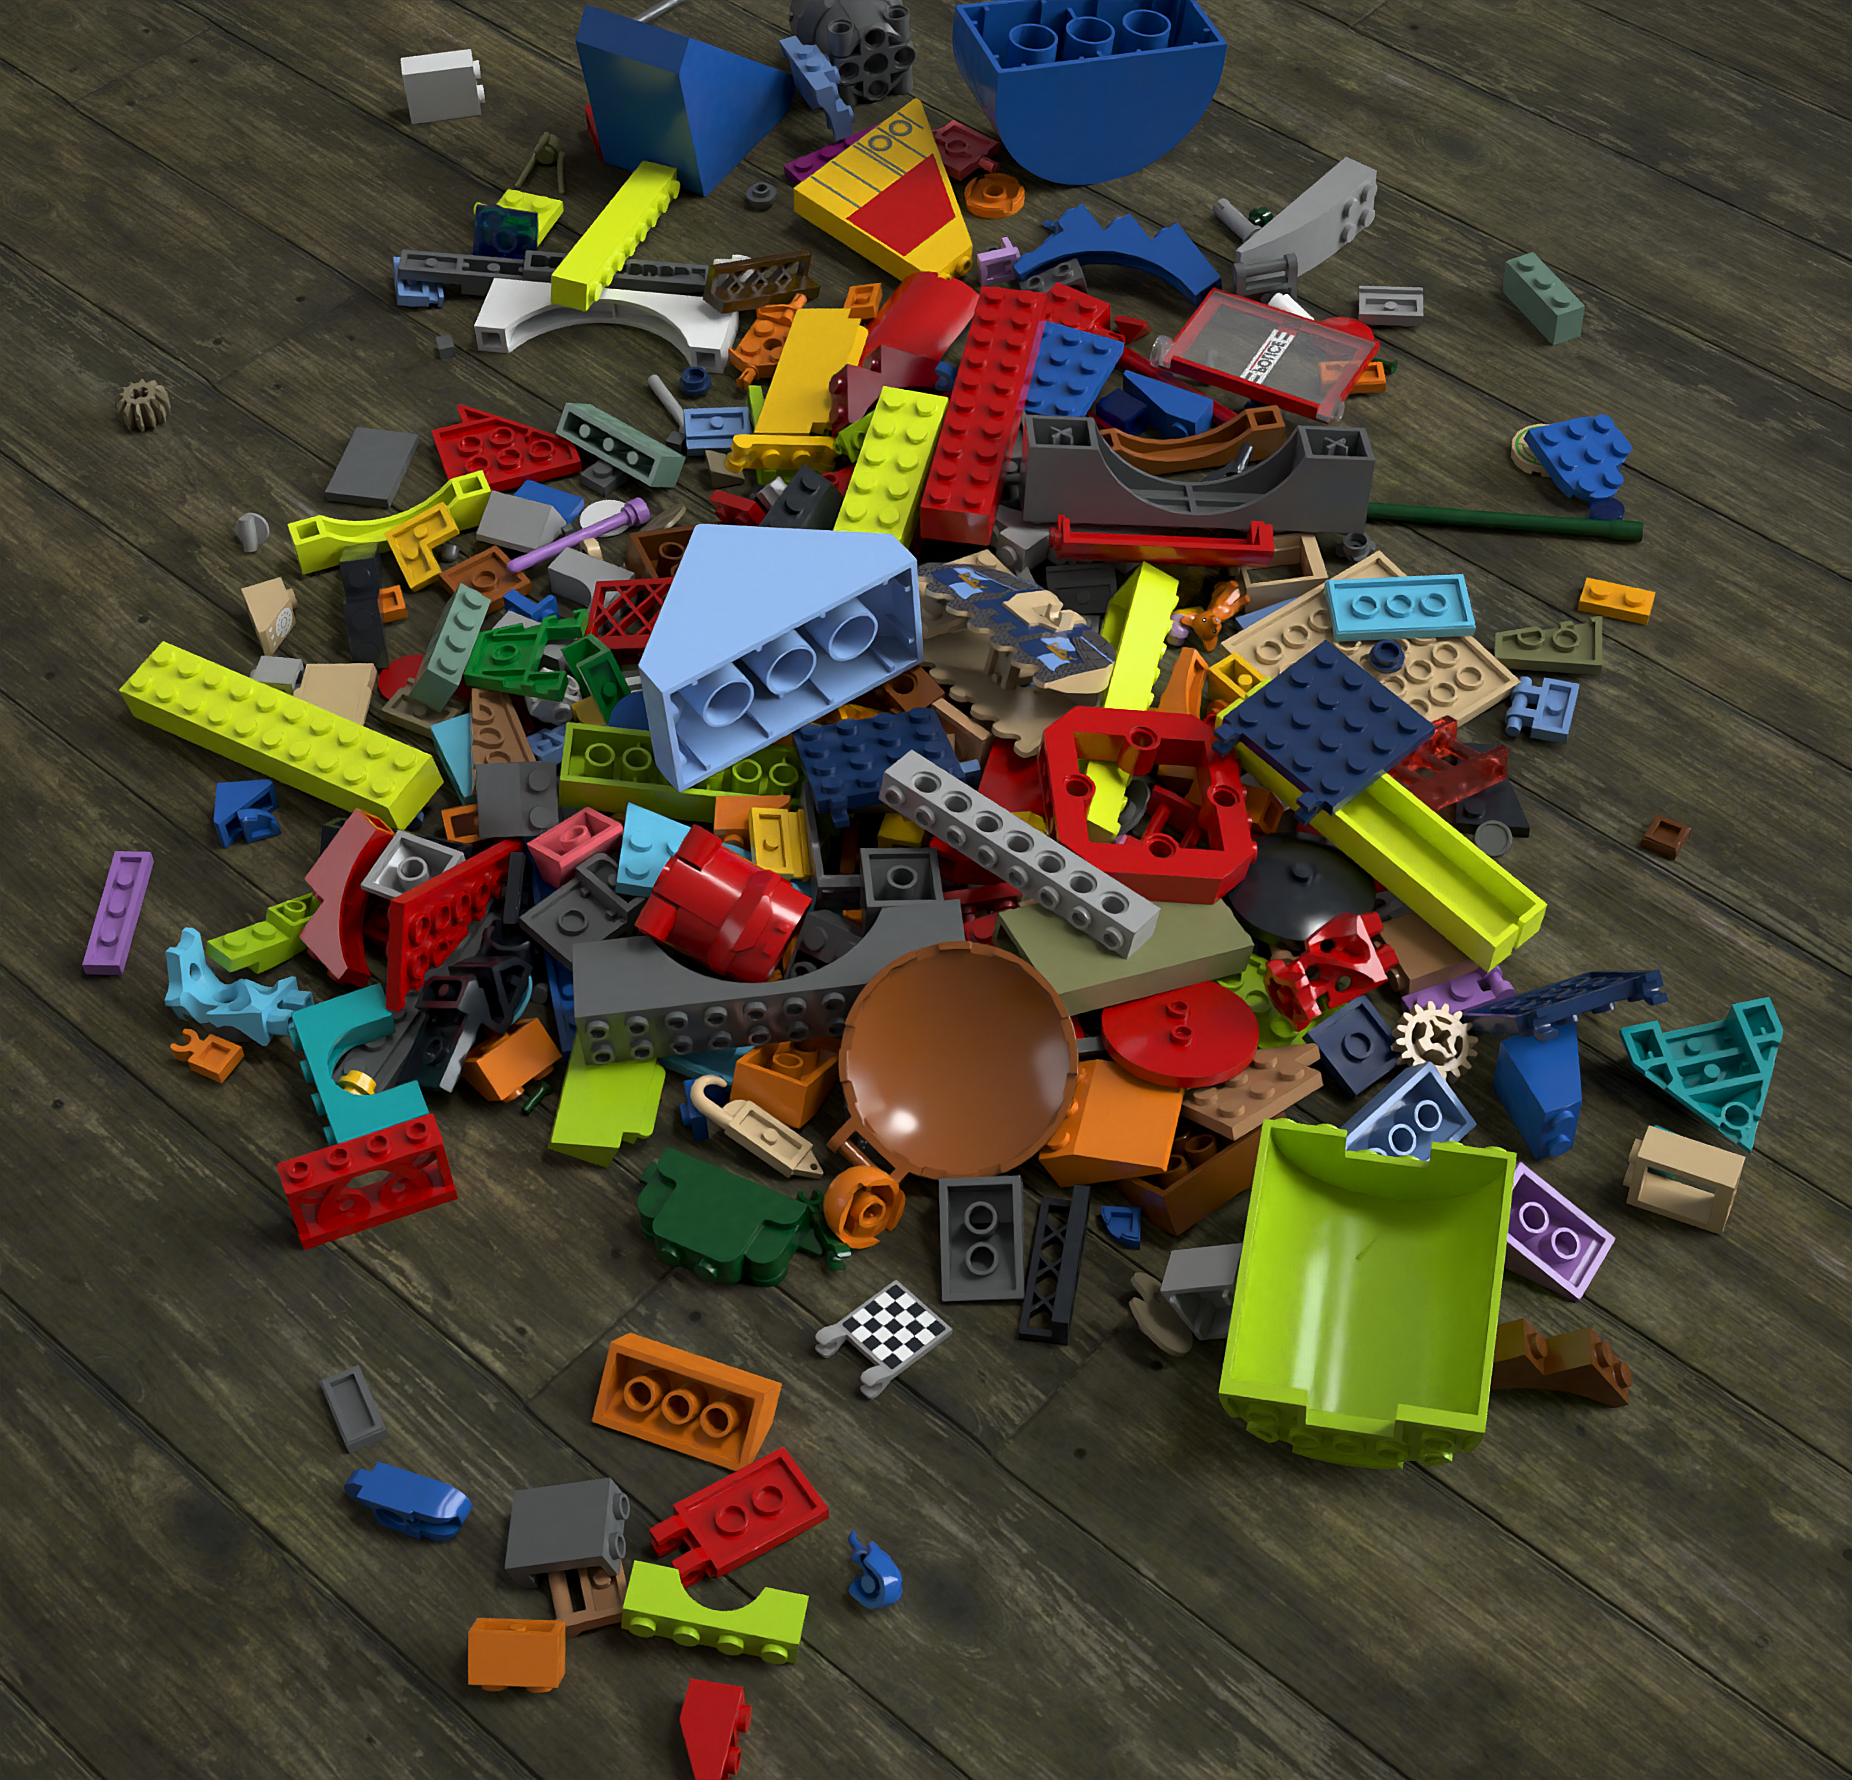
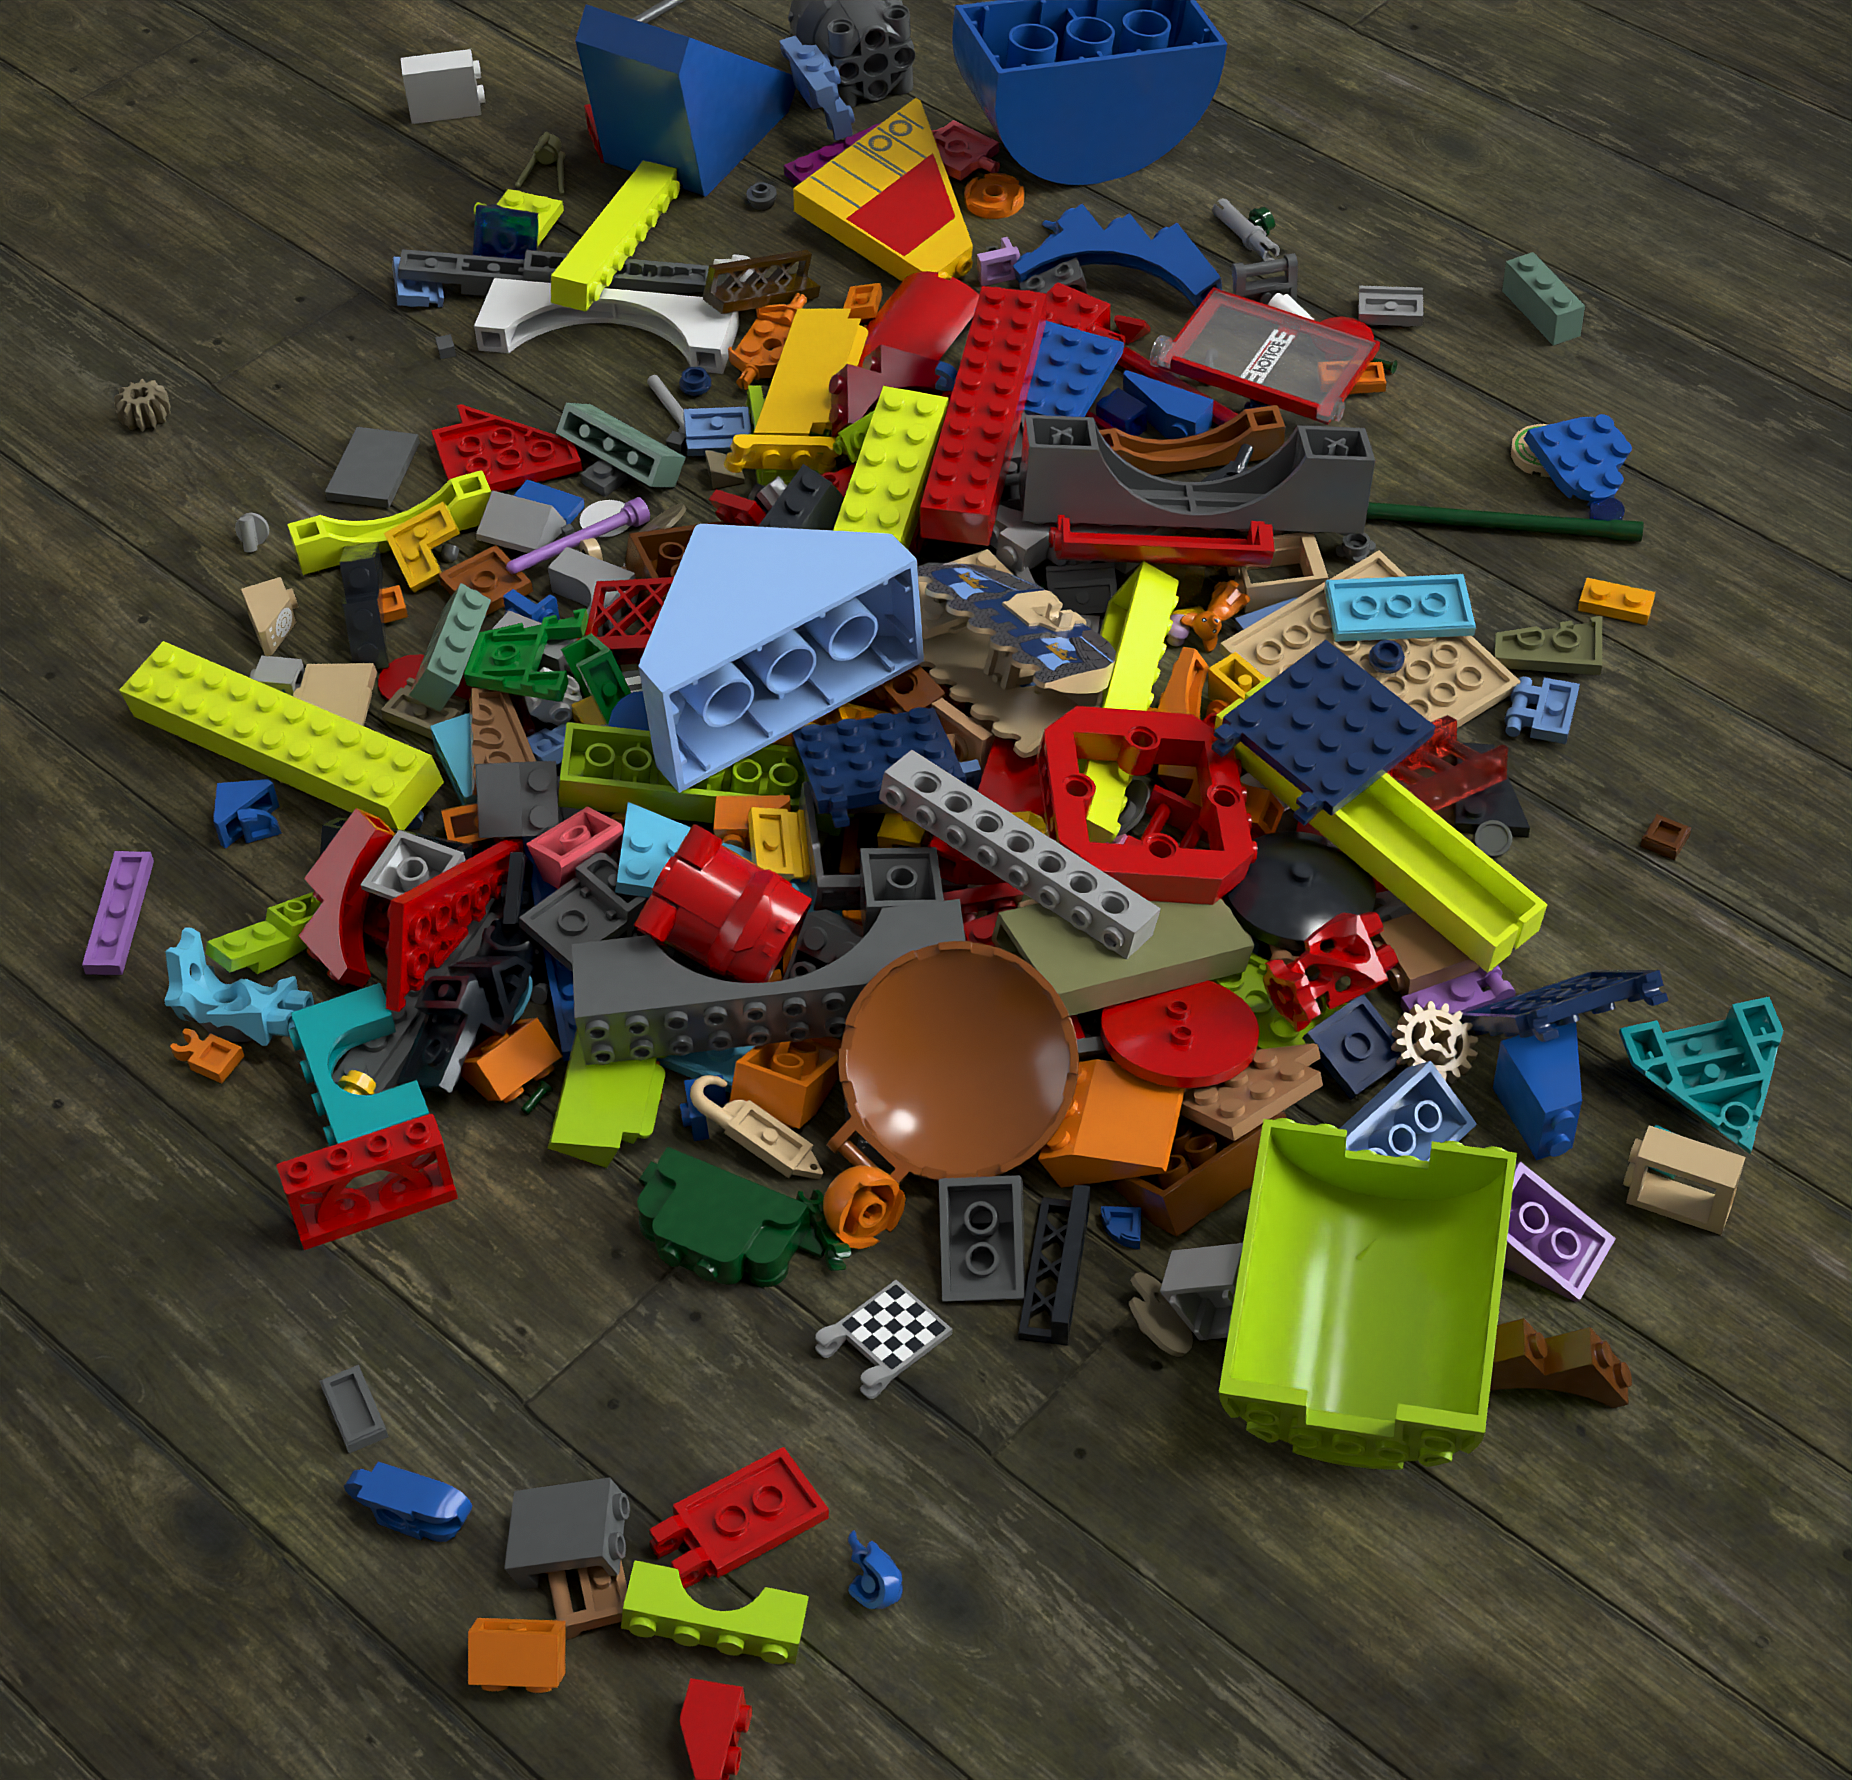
orange slope [592,1333,782,1471] -> none
light grey slope [1235,157,1377,282] -> none

